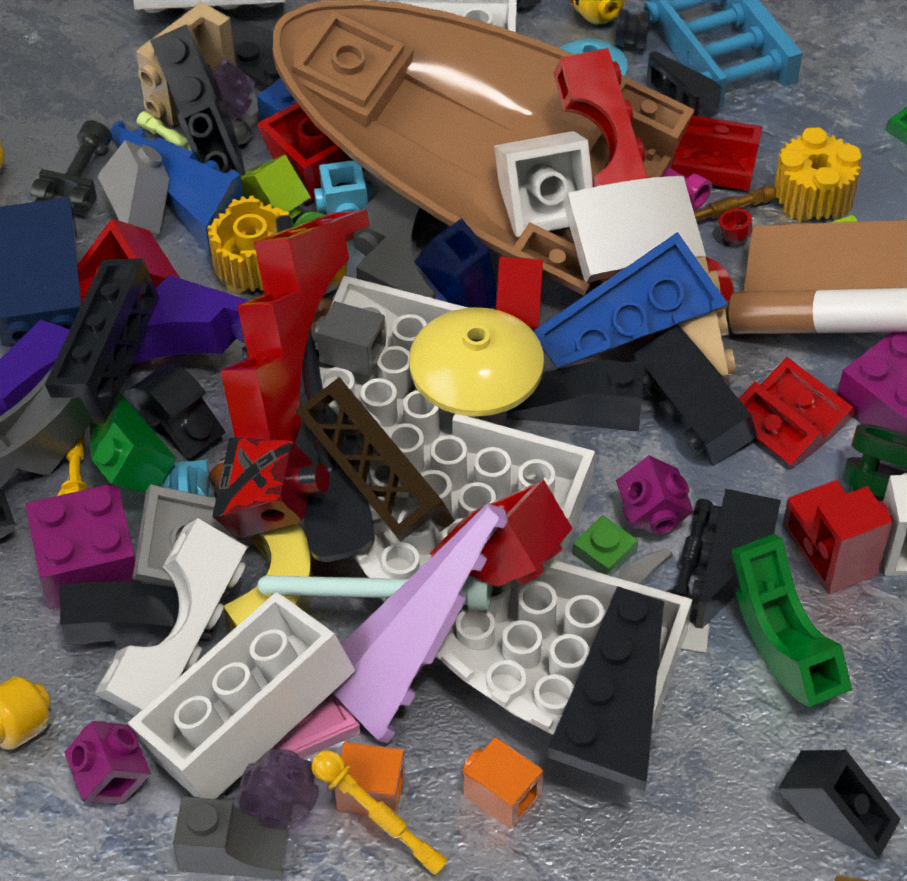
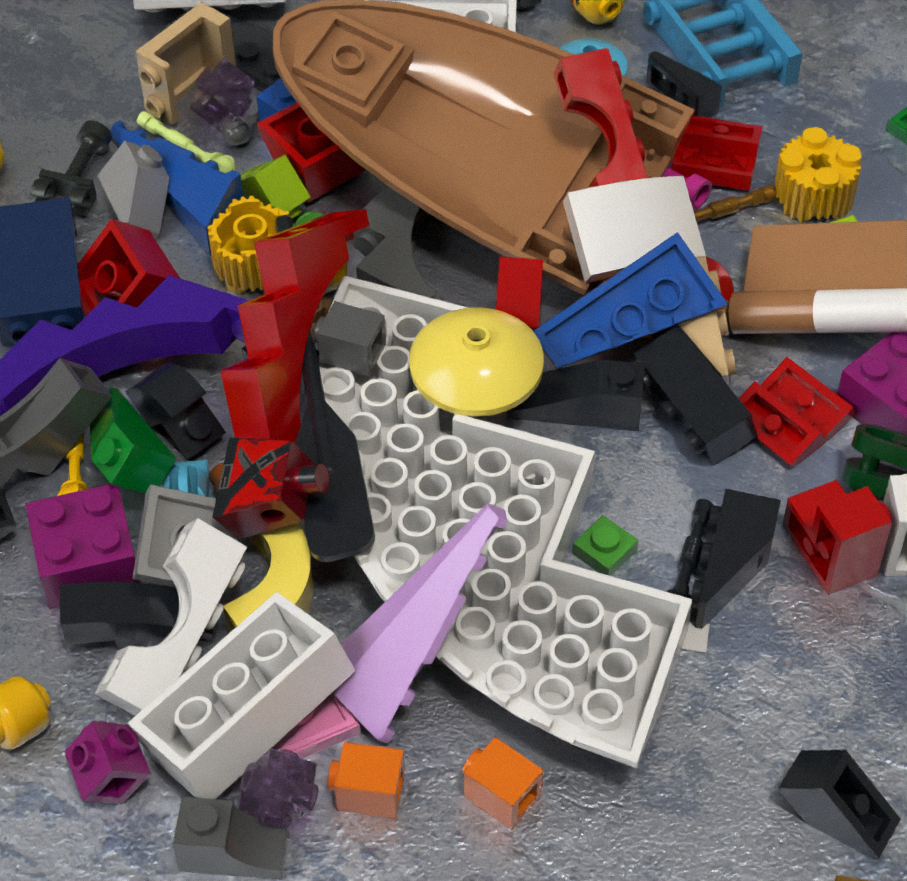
black fence [45,258,160,423] -> none
black slope [150,24,246,177] -> none
light aqua piece [258,575,492,611] -> none
dark brown fence [295,377,455,542] -> none
yellow piece [311,750,448,875] -> none
medium azure brick [314,160,374,215] -> none
clear blue slope [414,218,497,309] -> none
red slope [430,480,573,587] -> none
white slope [494,131,593,237] -> none
black wing [547,586,664,792] -> none
black wheel [615,9,650,50] -> none
magenta brick [616,455,694,537] -> none
light grey bar [616,549,673,586] -> none
red hinge [718,208,753,245] -> none
green arch [731,534,853,707] -> none

